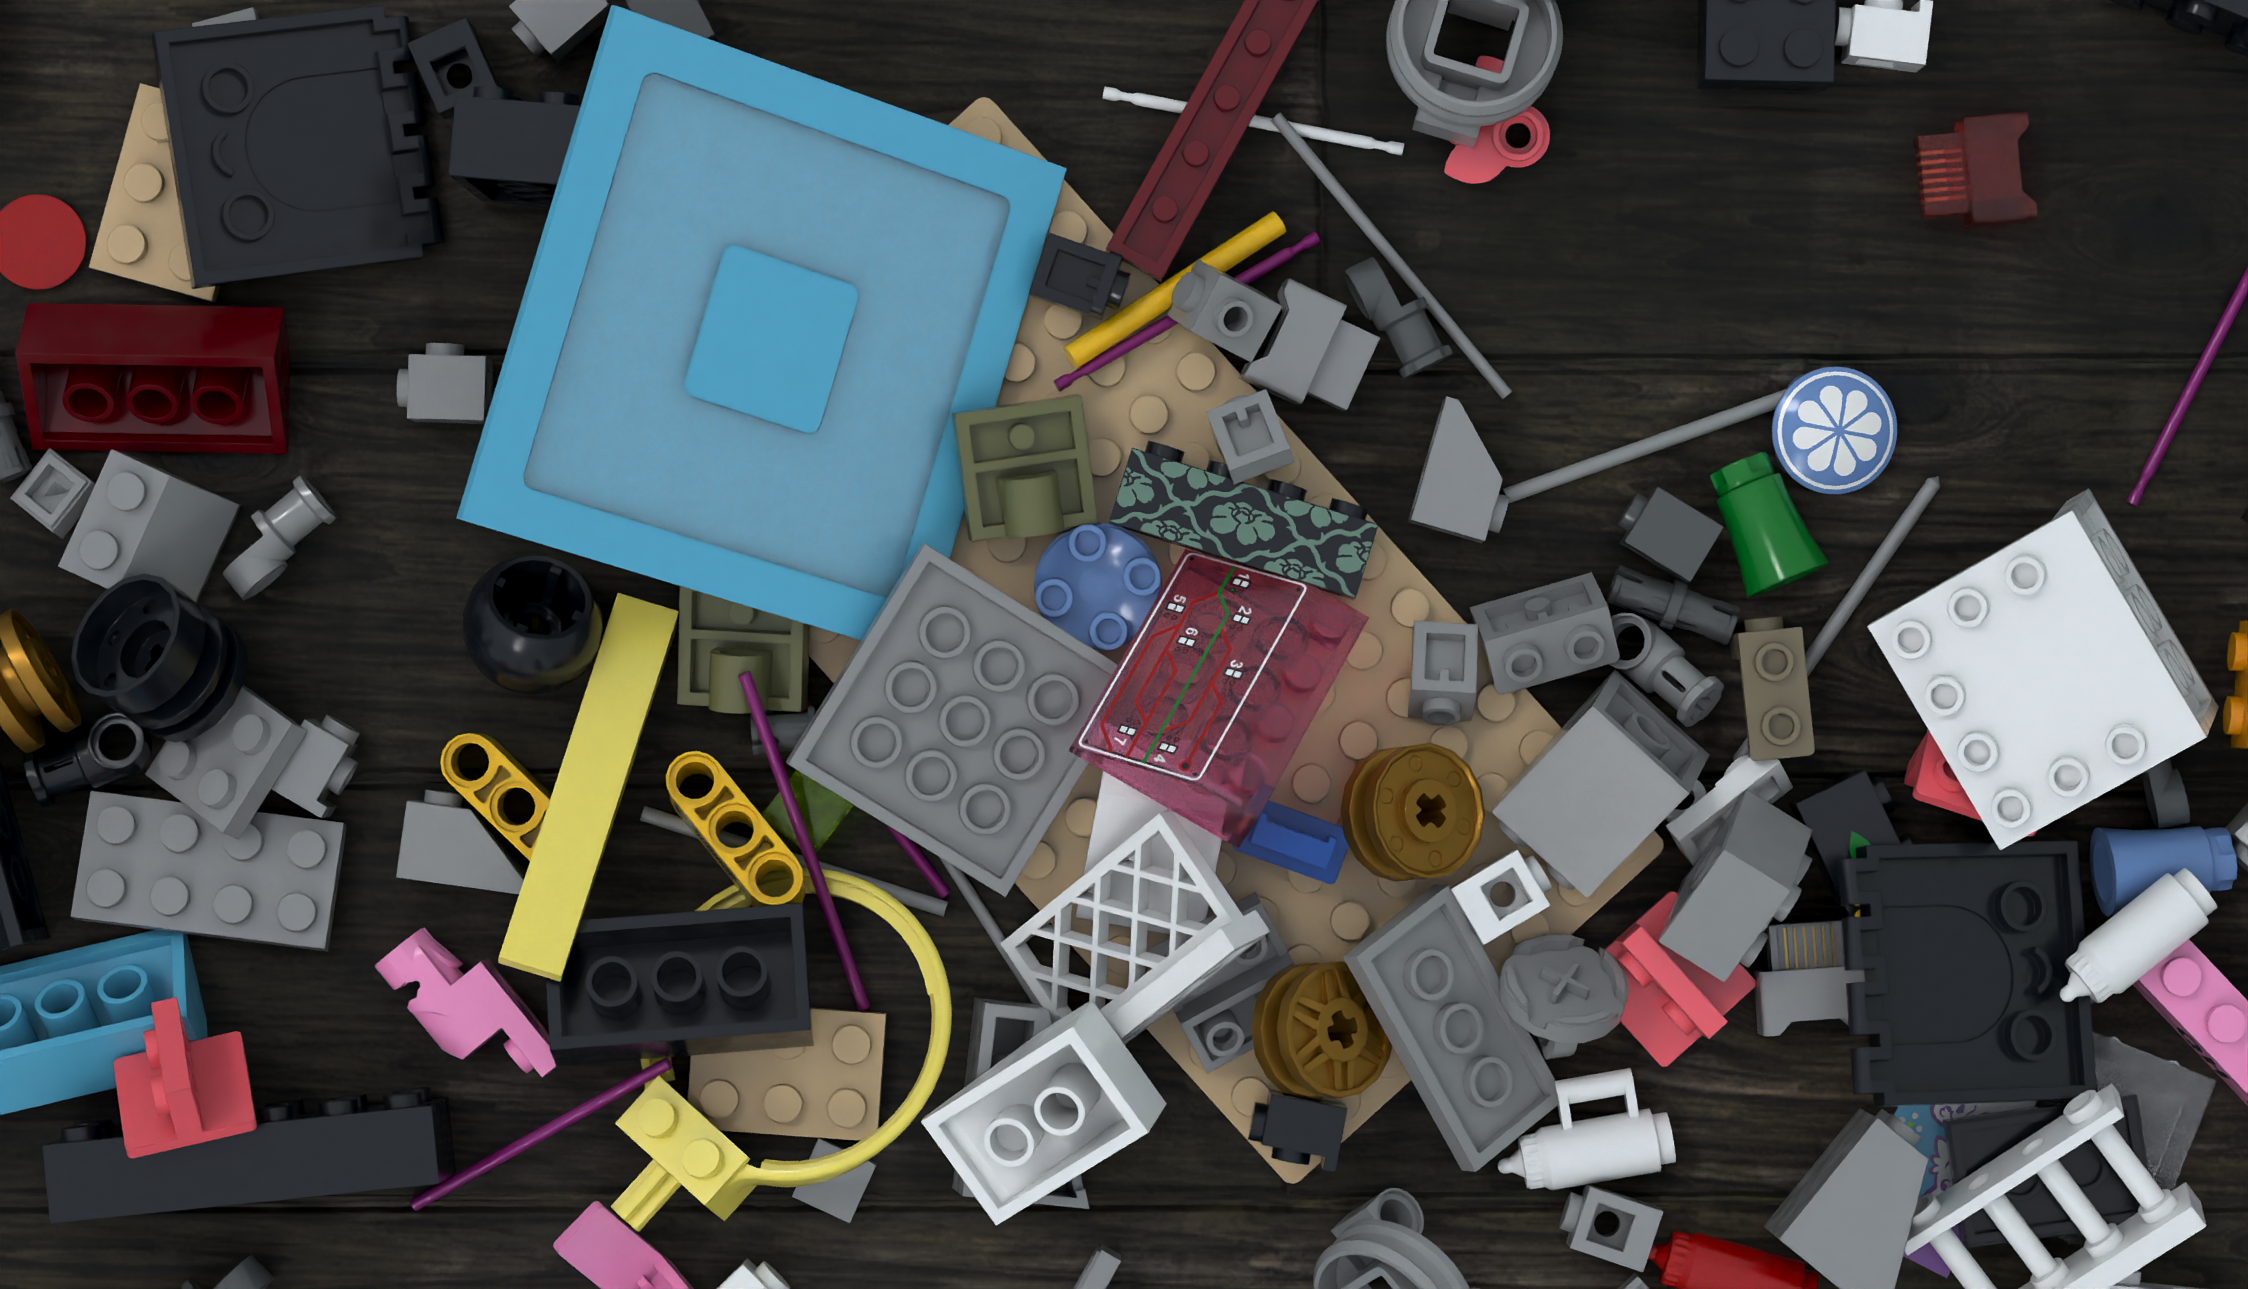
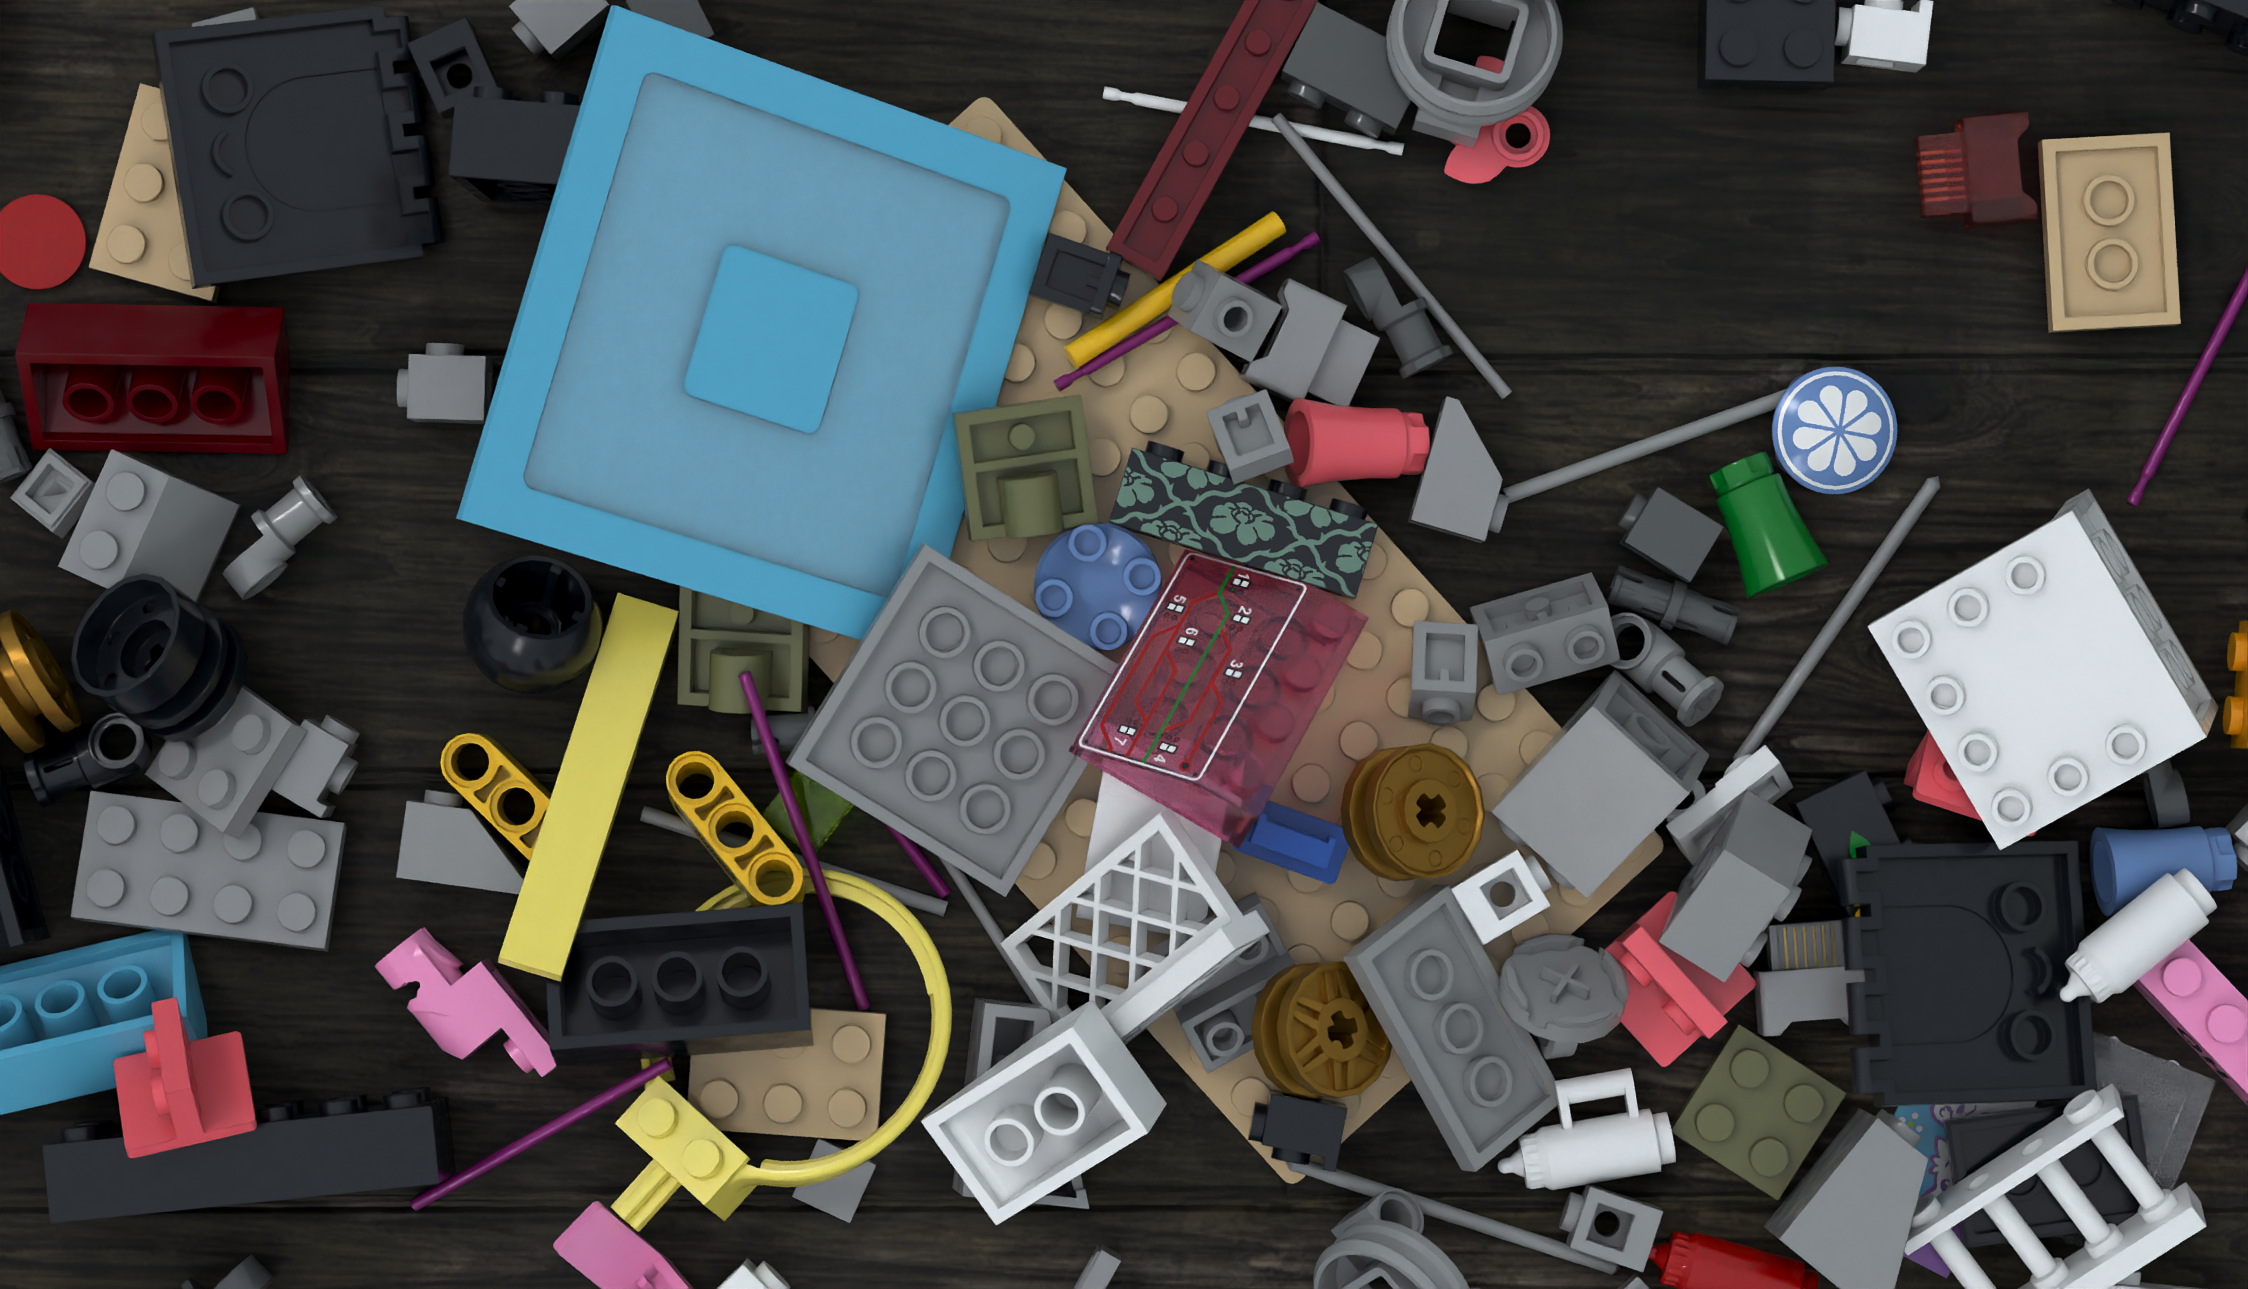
dark tan bracket [1730,616,1815,761] -> none
none -> dark grey brick [1280,2,1411,138]
none -> coral plant [1284,398,1430,488]
none -> light grey axle [1285,1161,1621,1275]
none -> olive plate [1671,1023,1847,1201]
none -> tan plate [2038,133,2181,333]

